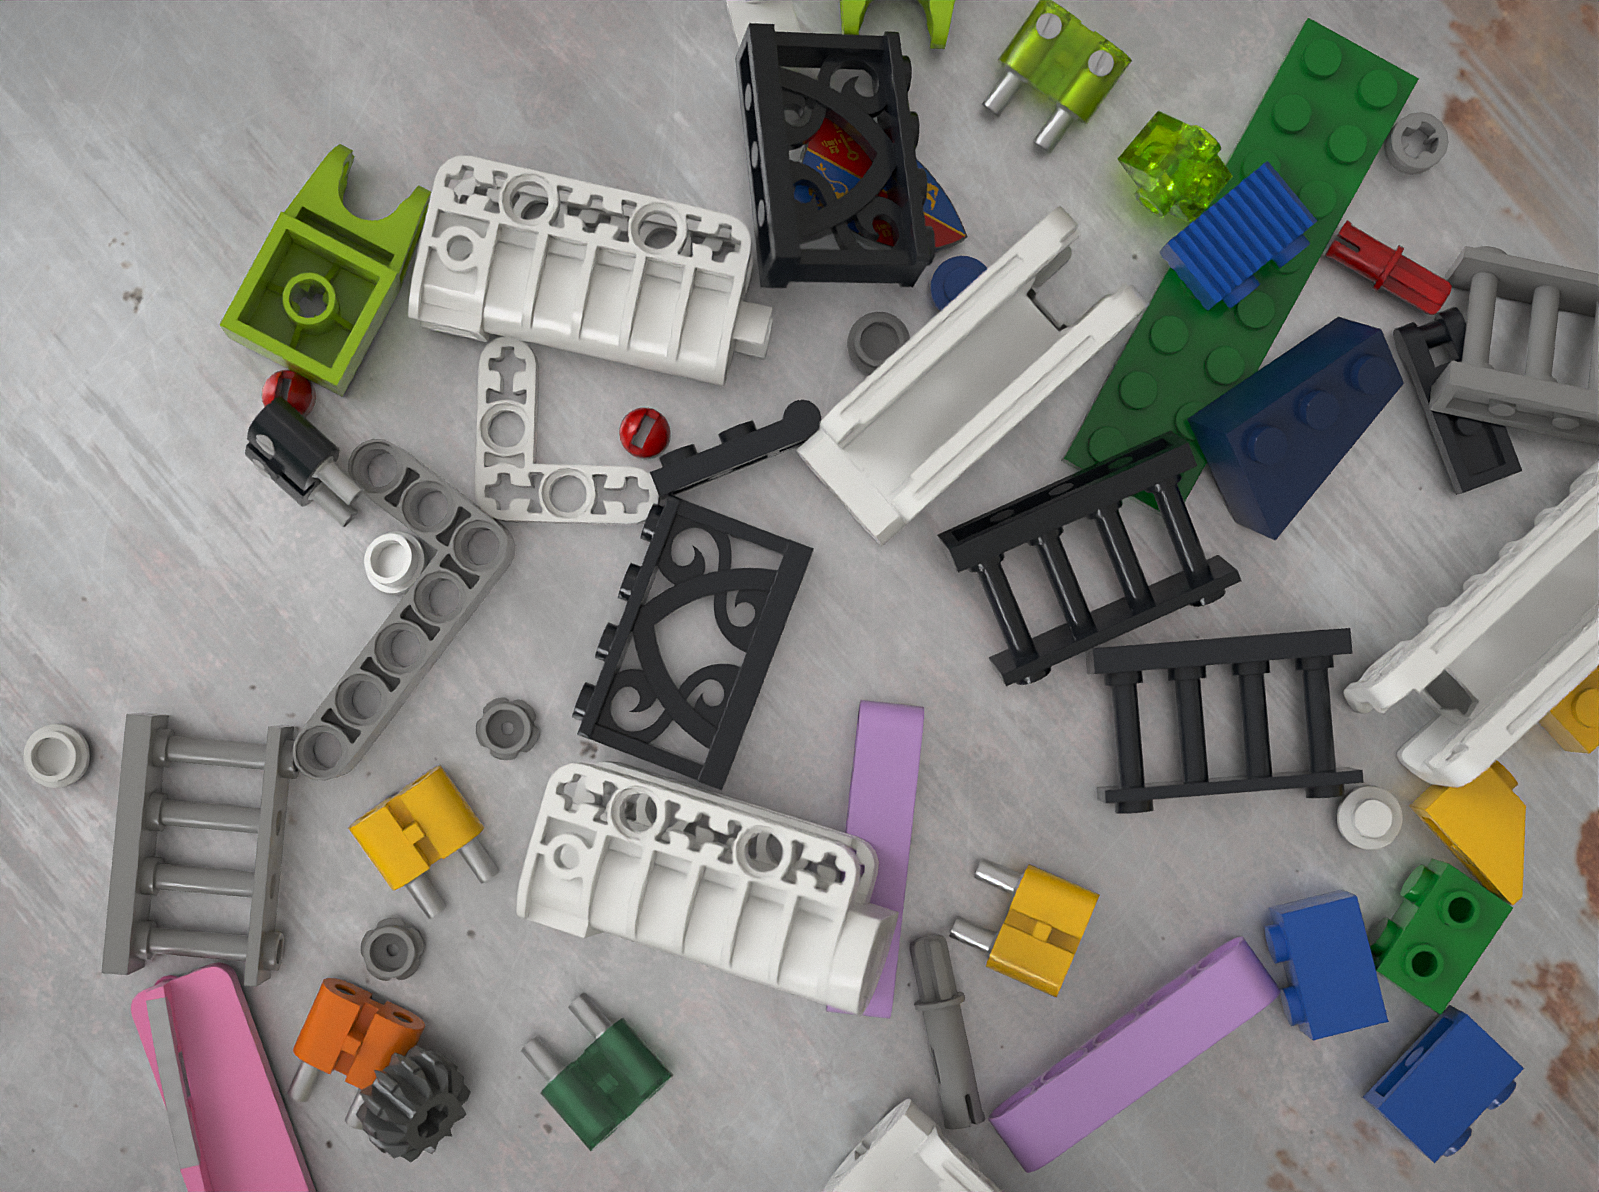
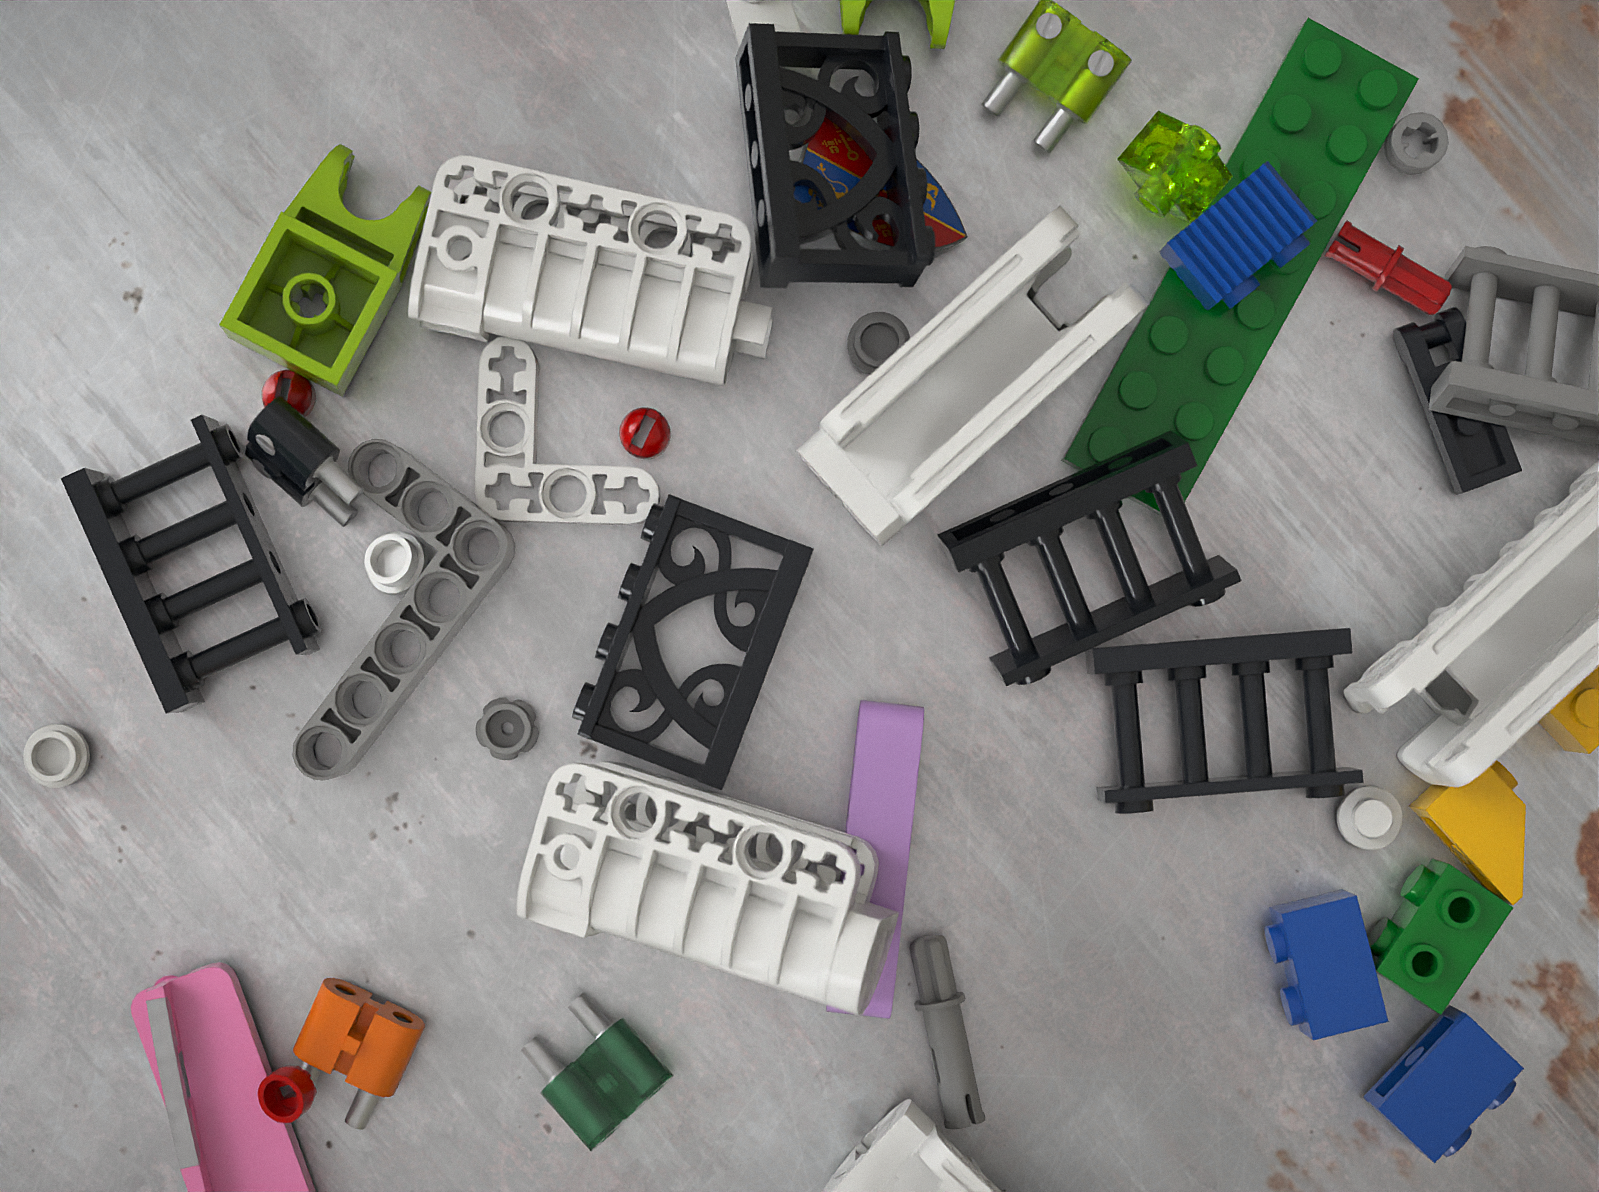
light grey fence [101,713,300,987] -> none
yellow piece [348,765,499,919] -> none
dark grey gear [356,1045,471,1162] -> none
light grey plate [360,918,424,981] -> none
black plate [650,400,821,500] -> none
blue plate [930,256,988,312] -> none
yellow piece [949,858,1100,998] -> none
lavender beam [988,937,1281,1173] -> none
dark blue wedge [1187,317,1404,541] -> none
none -> black fence [61,415,321,714]
none -> red hinge [258,1065,317,1123]

